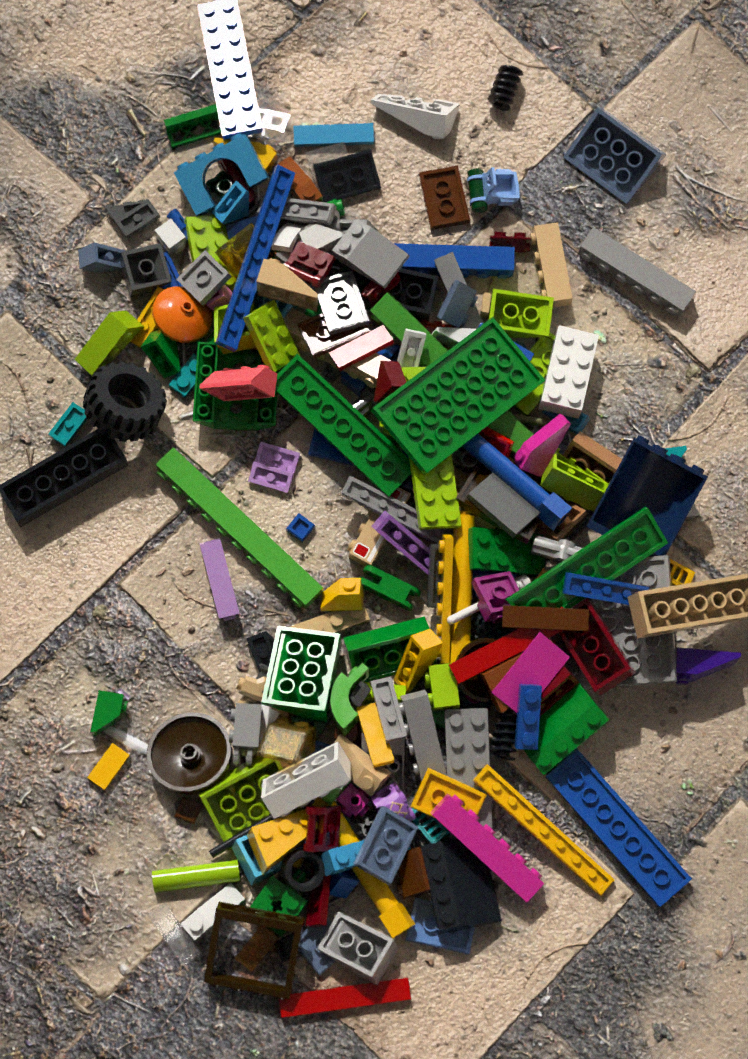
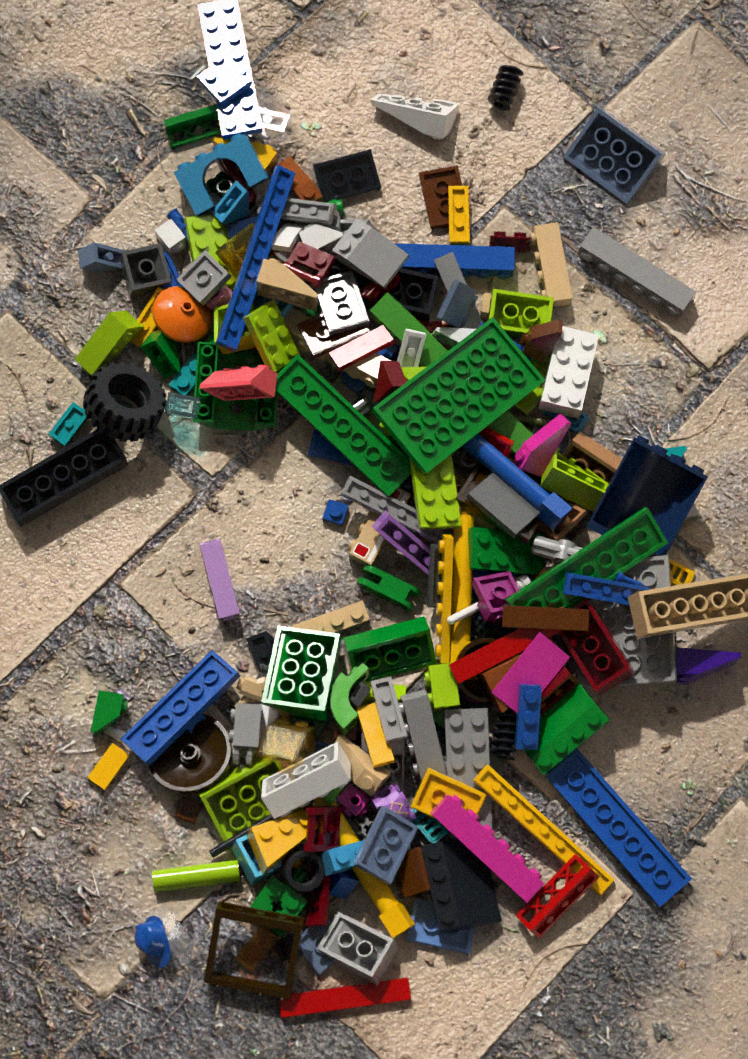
dark grey wing [104,199,160,239] -> none
bright green brick [156,447,323,609] -> none
white slope [181,883,245,942] -> none
lavender slope [248,442,301,493] -> none
blue tile [286,513,315,543] -> none
dark azure tile [293,123,374,147] -> none
yellow slope [321,578,364,611] -> none
yellow slope [394,629,443,694] -> none
light blue piece [467,167,519,213] -> none
none -> blue piece [121,650,241,766]
none -> blue piece [135,916,171,968]
none -> clear light blue slope [165,392,201,419]
none -> wing [197,65,253,106]
none -> blue plate [322,499,349,526]
none -> yellow tile [448,186,470,245]
none -> red fence [515,853,599,939]
none -> reddish brown slope [520,319,563,363]
none -> blue piece [616,572,642,586]

